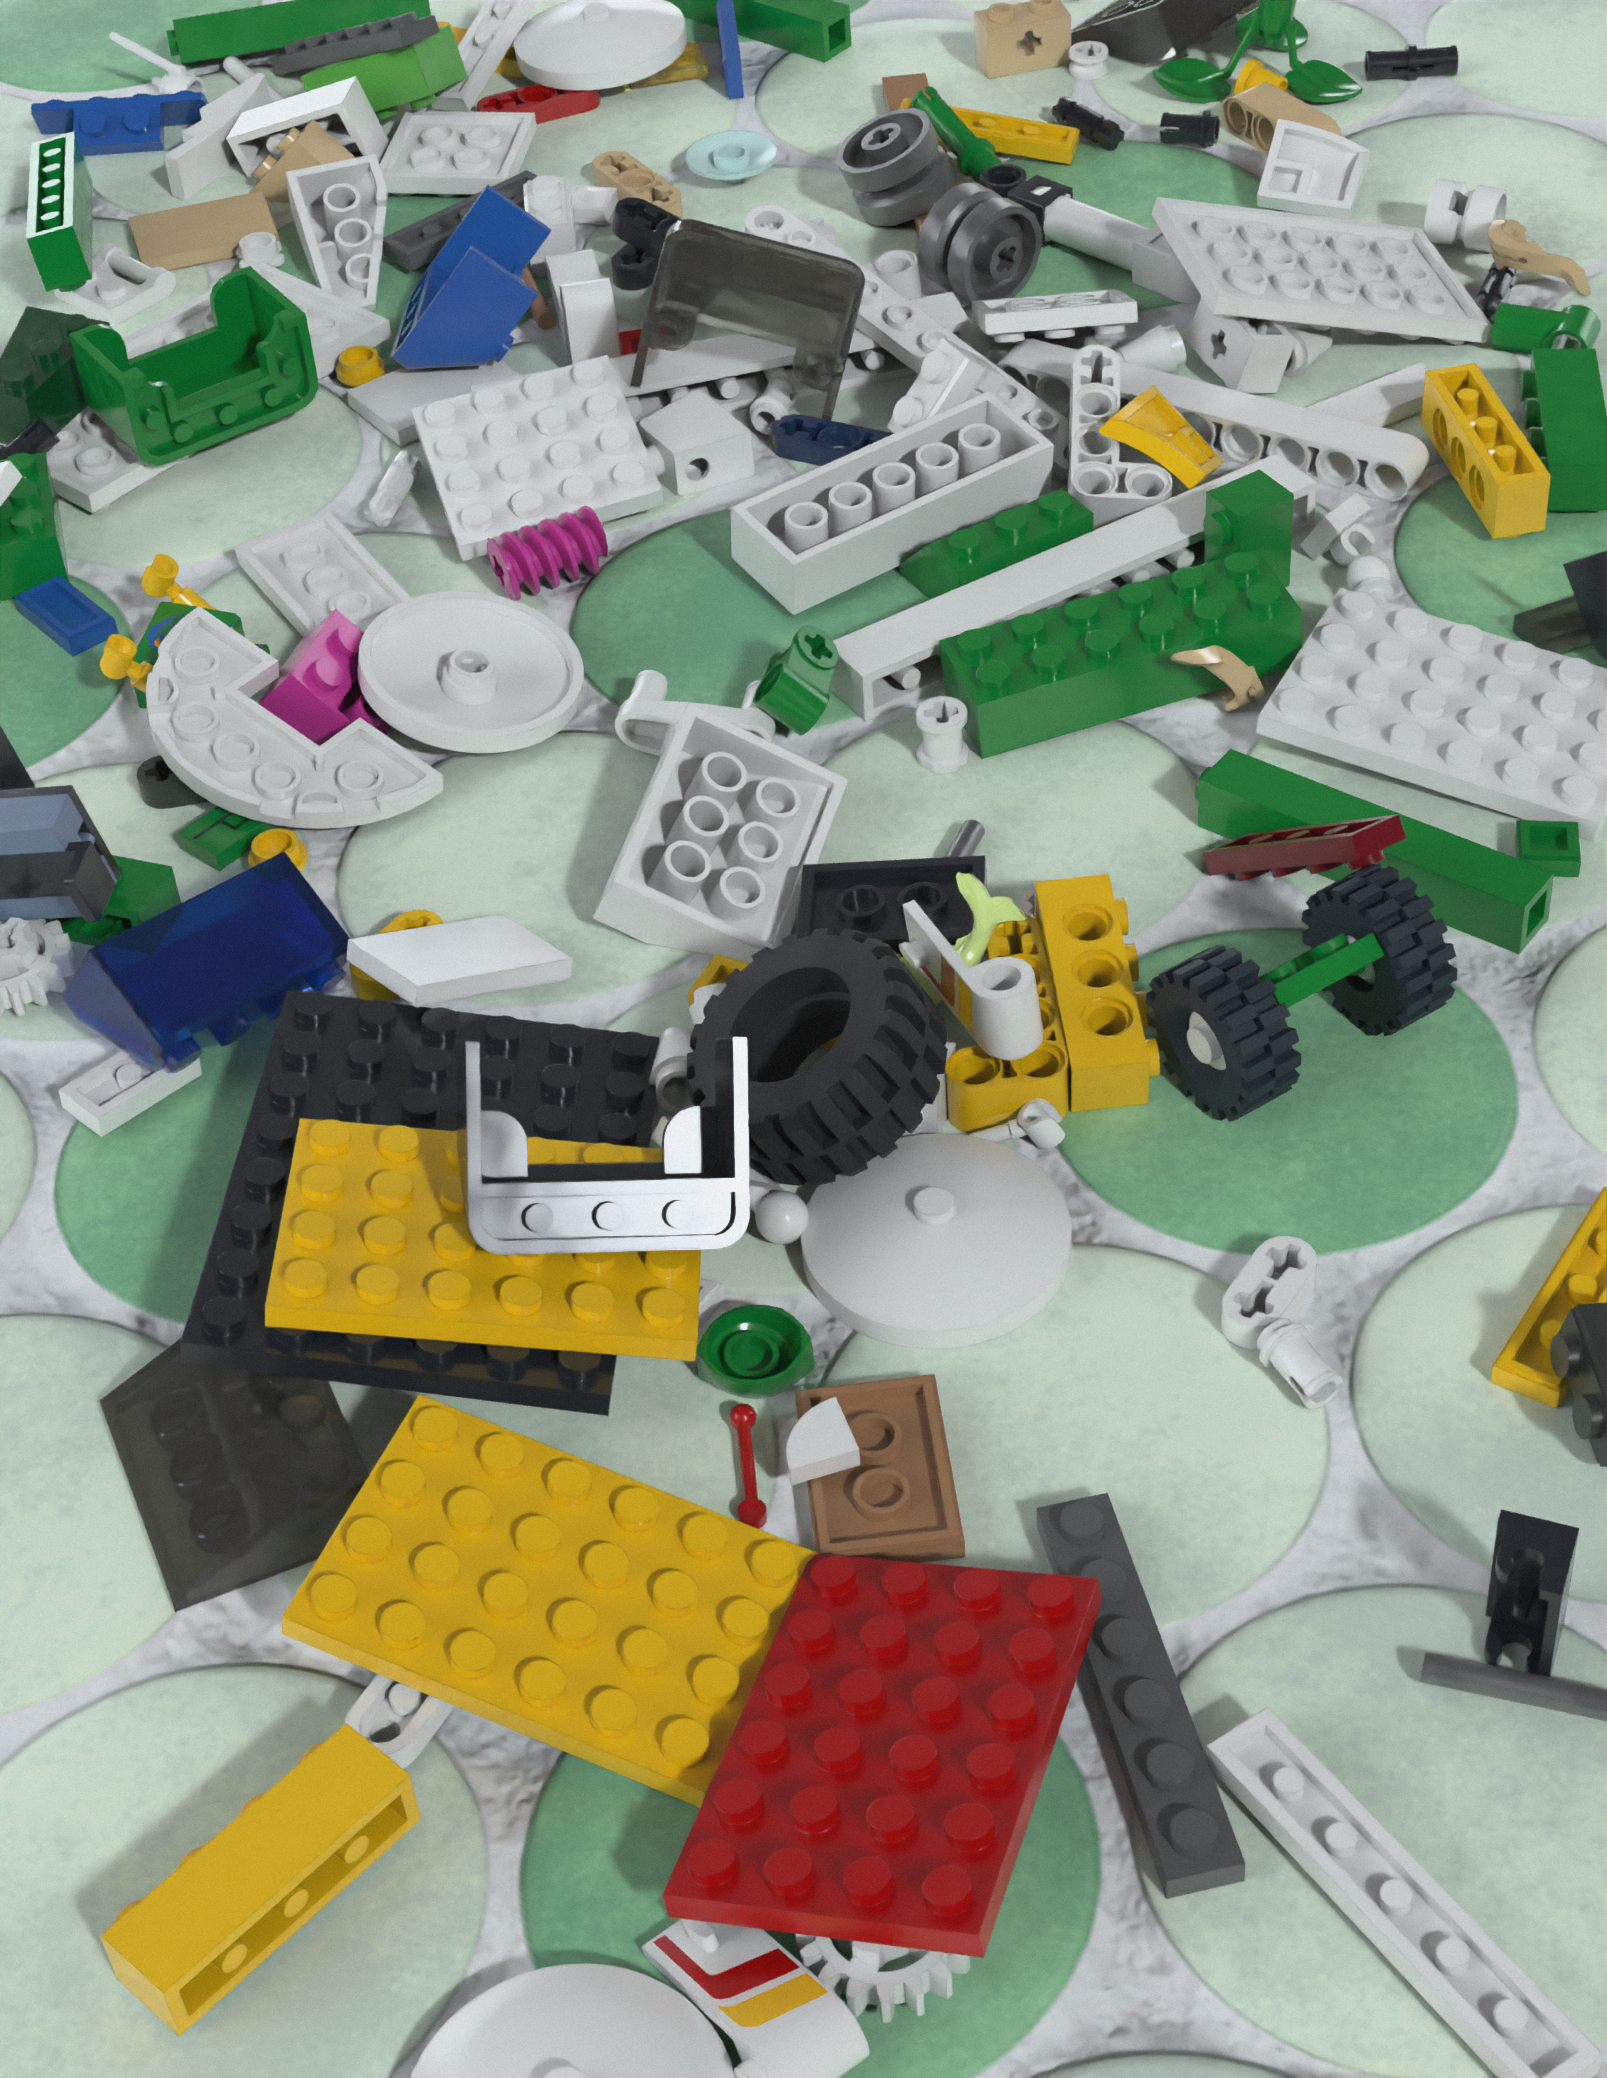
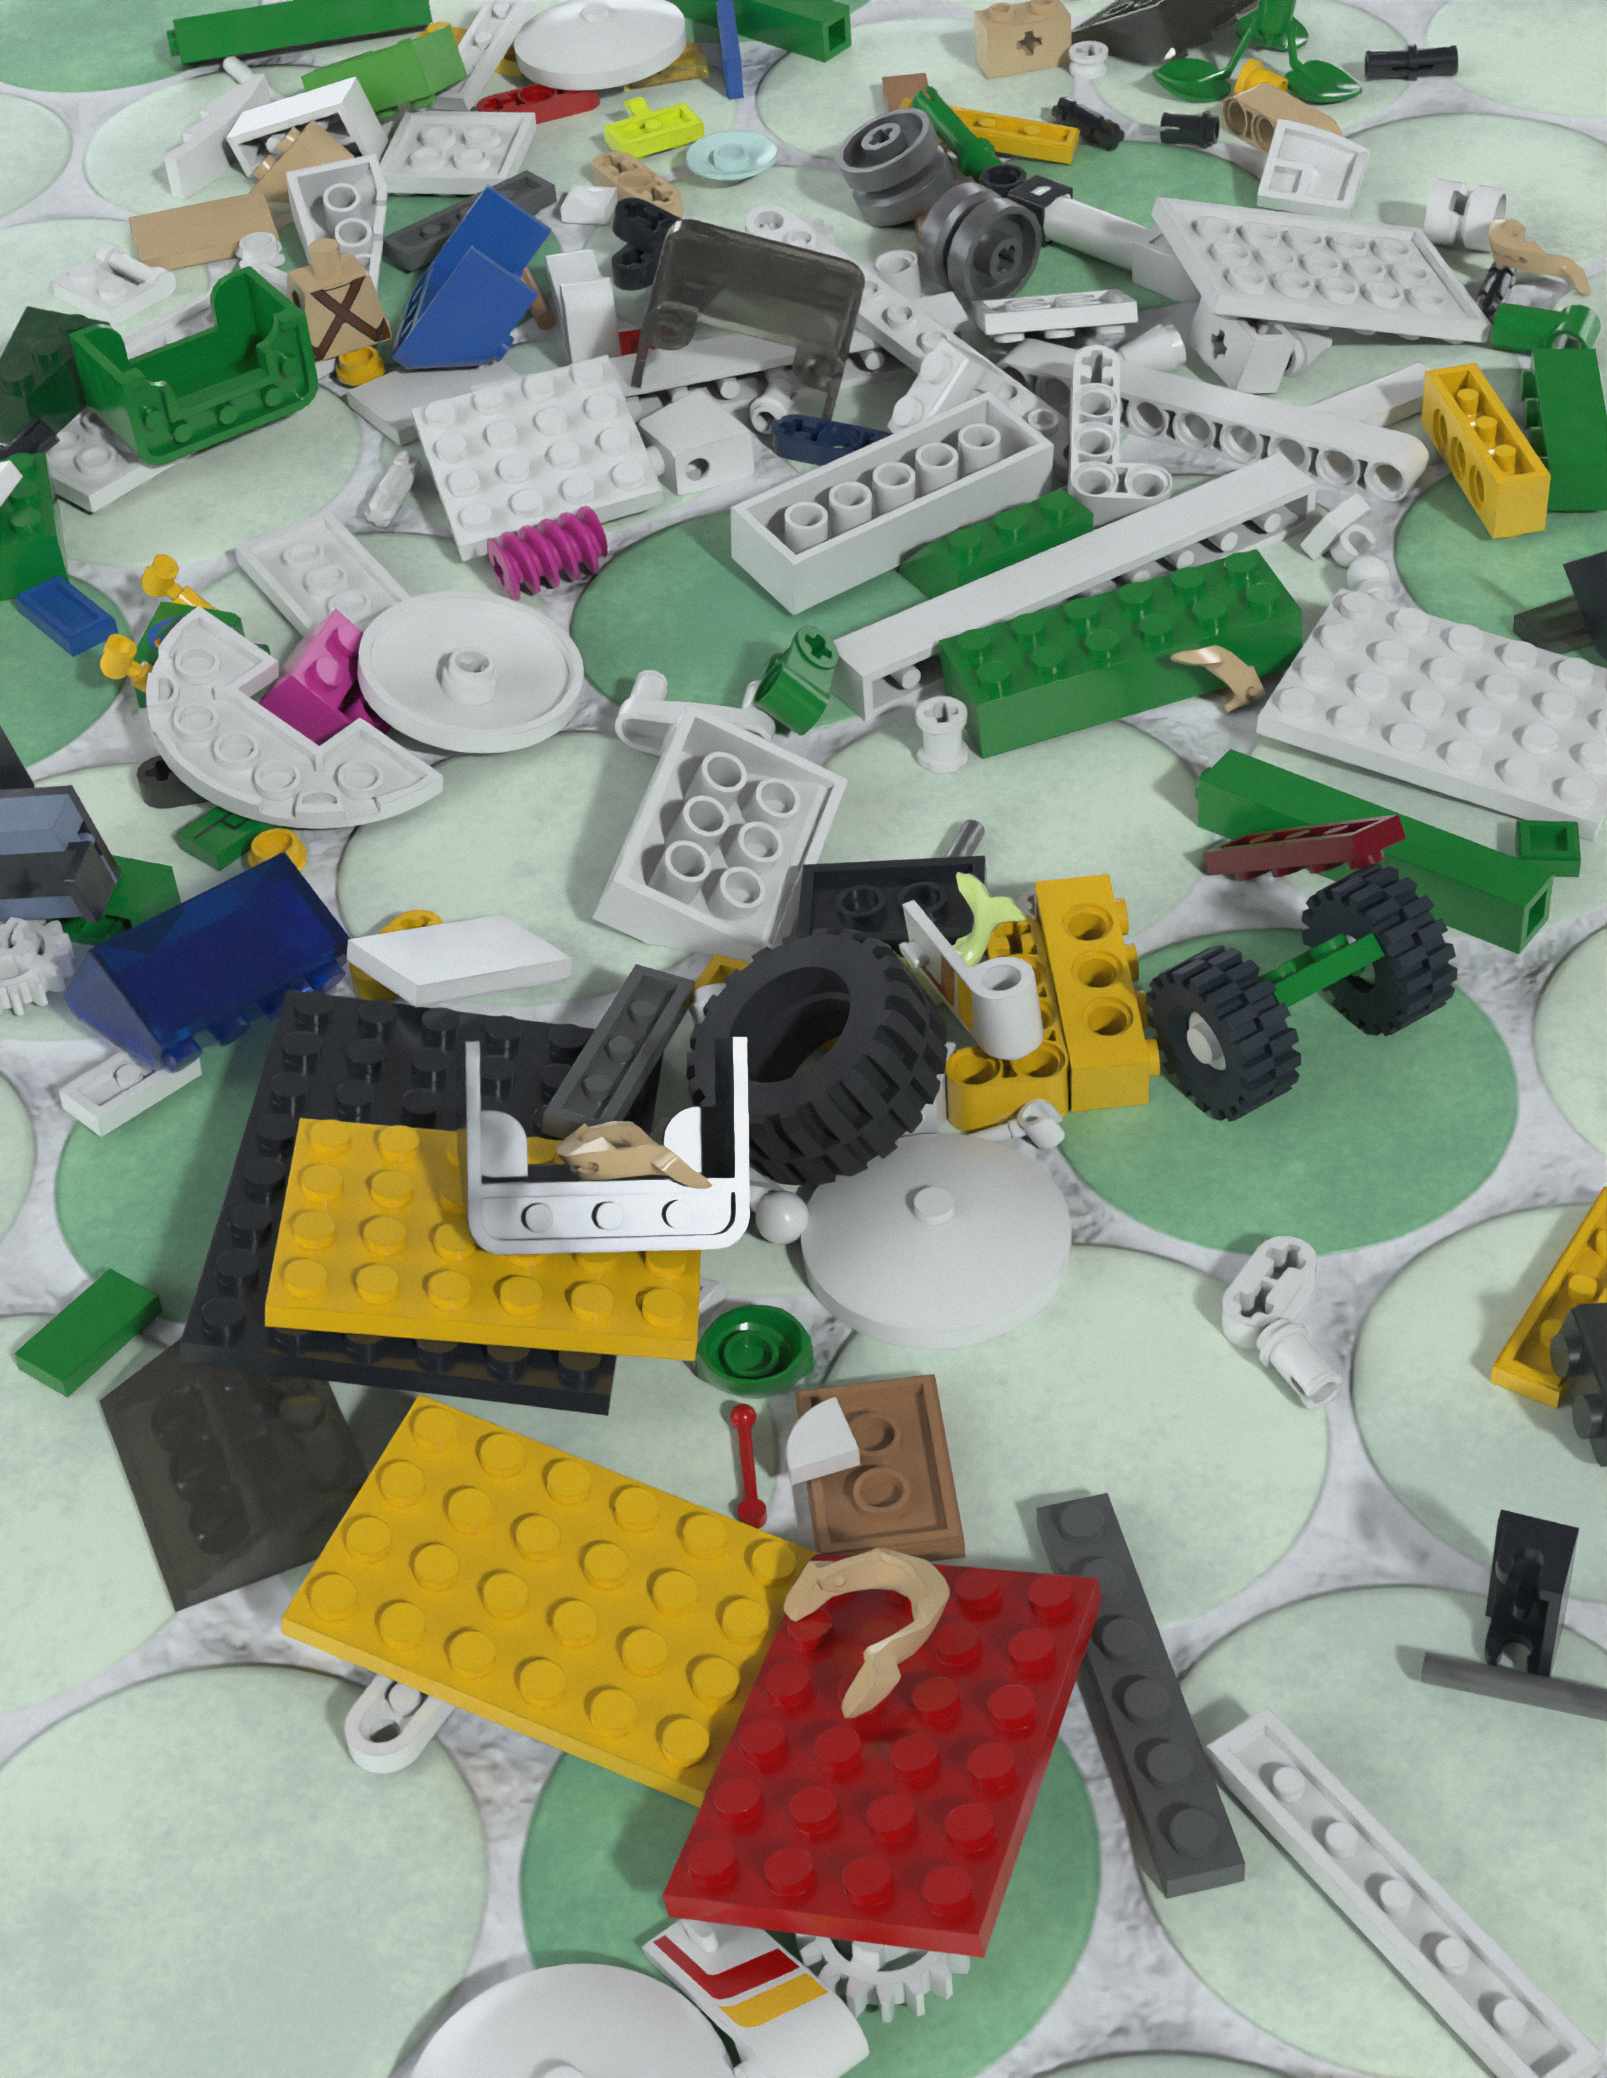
green brick [26,132,93,292] -> none
blue bracket [31,90,208,156] -> none
yellow brick [100,1723,421,2037] -> none
white plant [109,32,205,95] -> none
dark grey plate [271,11,440,75] -> none
white brick [523,175,577,277] -> none
white cone [649,1026,695,1113] -> none
yellow plate [1099,385,1225,490] -> none
green brick [1203,469,1294,588] -> none
none -> green tile [14,1268,163,1398]
none -> tan torso [287,238,393,363]
none -> dark grey plate [542,964,695,1139]
none -> tan helmet [556,1121,713,1190]
none -> neon yellow plate [604,96,704,160]
none -> tan helmet [783,1548,950,1718]

